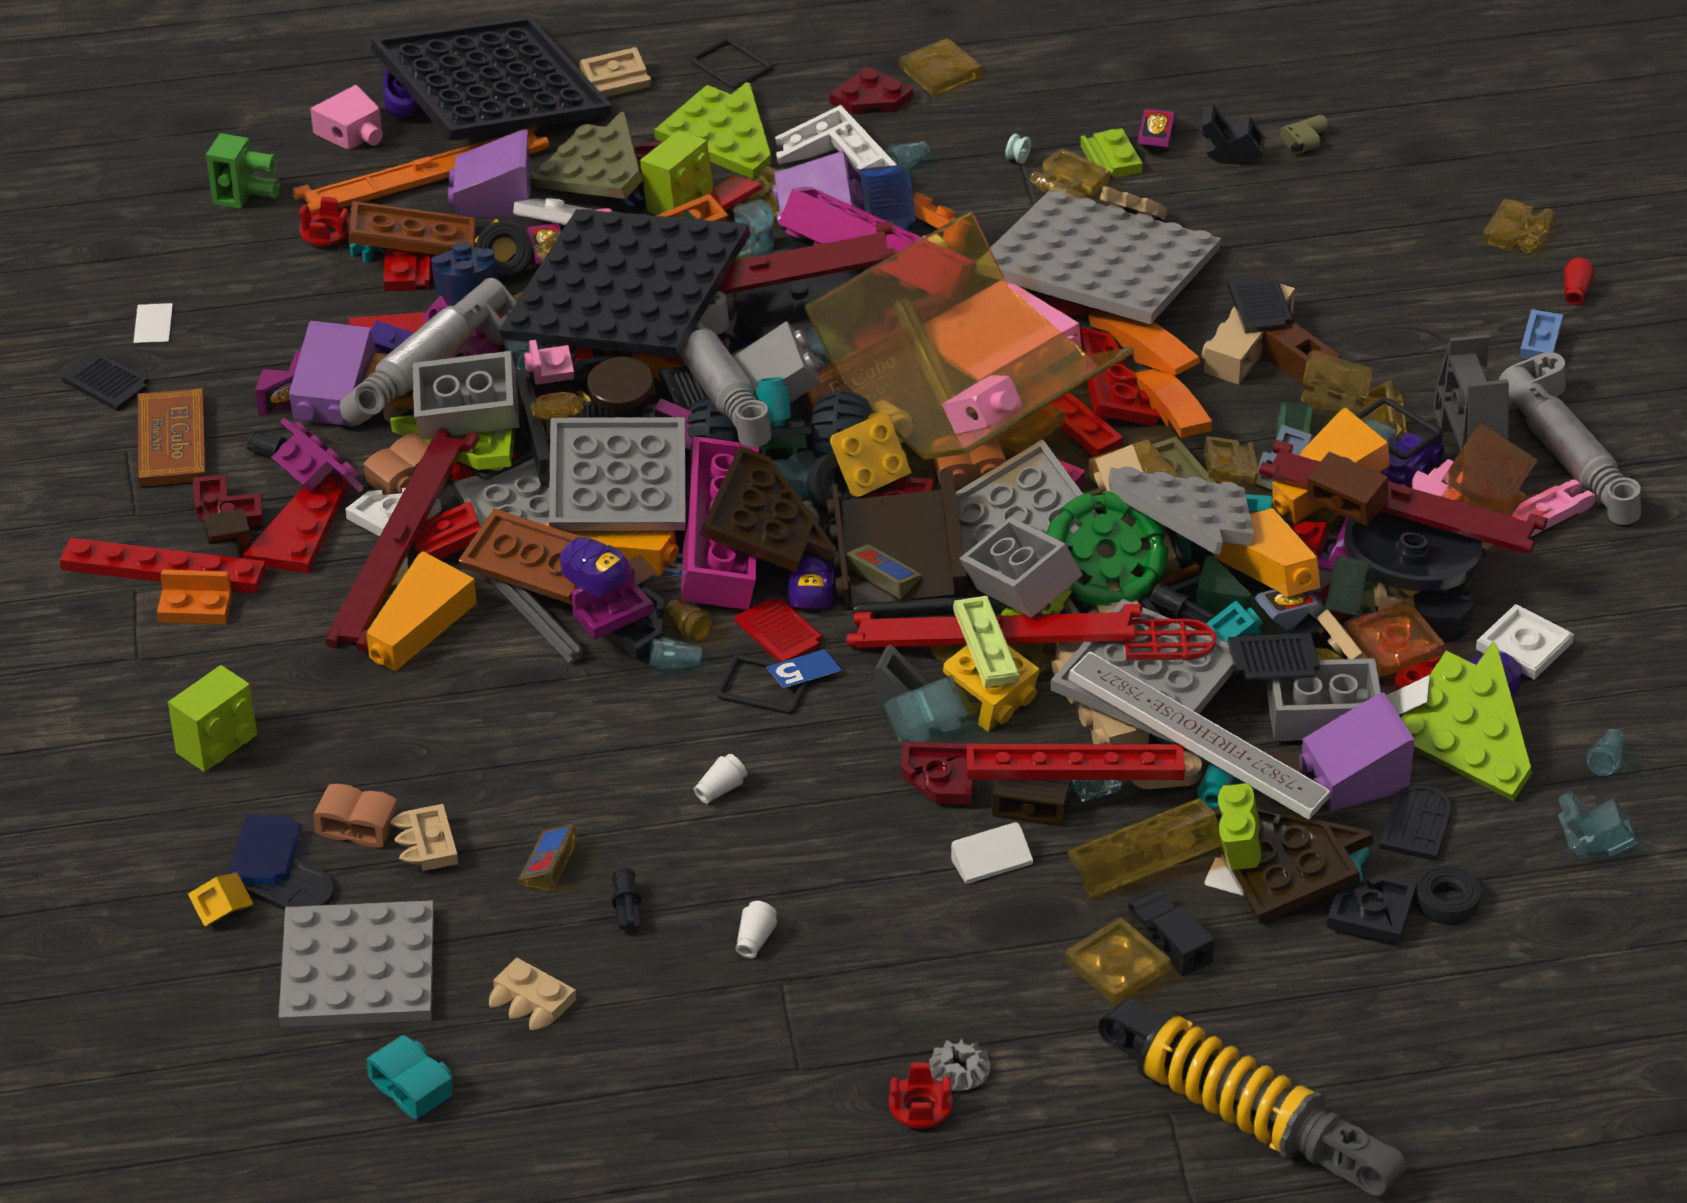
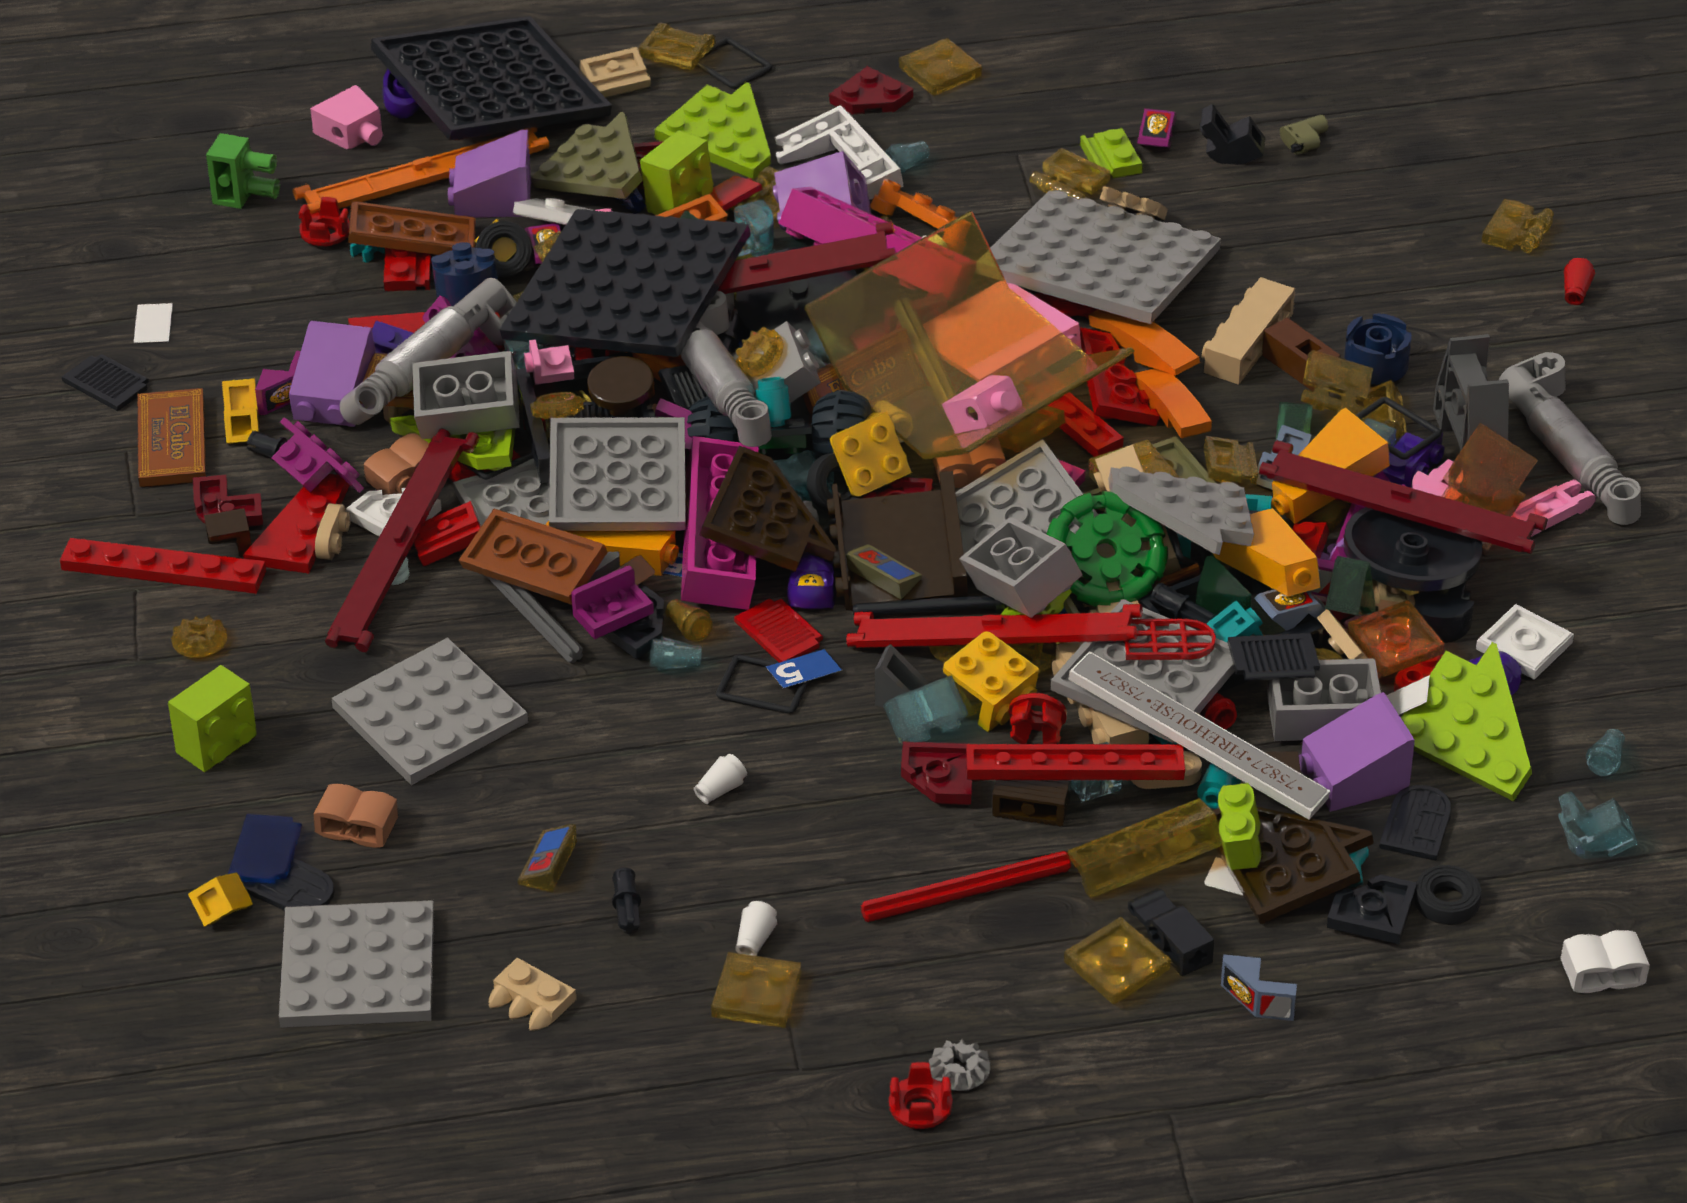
orange bracket [157,570,233,625] -> none
light orange slope [366,551,477,672] -> none
teal brick [367,1035,453,1120] -> none
tan plate [390,804,458,871] -> none
dark purple piece [560,537,630,598] -> none
clear blue window [860,165,916,230] -> none
white slope [951,822,1033,884] -> none
yellowish green tile [953,596,1020,688] -> none
light aqua bush [1005,133,1031,164] -> none
piece [1098,998,1406,1196] -> none
black window [1227,276,1294,333] -> none
reddish brown brick [1307,451,1388,526] -> none
medium blue plate [1519,309,1563,360] -> none
none -> clear yellow gear [171,615,227,658]
none -> yellow slope [222,378,259,444]
none -> tan plate [315,503,350,560]
none -> light grey plate [332,637,528,785]
none -> clear yellow plate [638,23,715,70]
none -> clear yellow plate [711,952,801,1028]
none -> clear yellow gear [736,327,784,377]
none -> red axle [861,851,1071,922]
none -> red piece [1009,693,1067,744]
none -> red cone [1200,692,1237,730]
none -> slope [1221,954,1297,1021]
none -> dark blue brick [1344,314,1412,389]
none -> white brick [1561,930,1650,993]

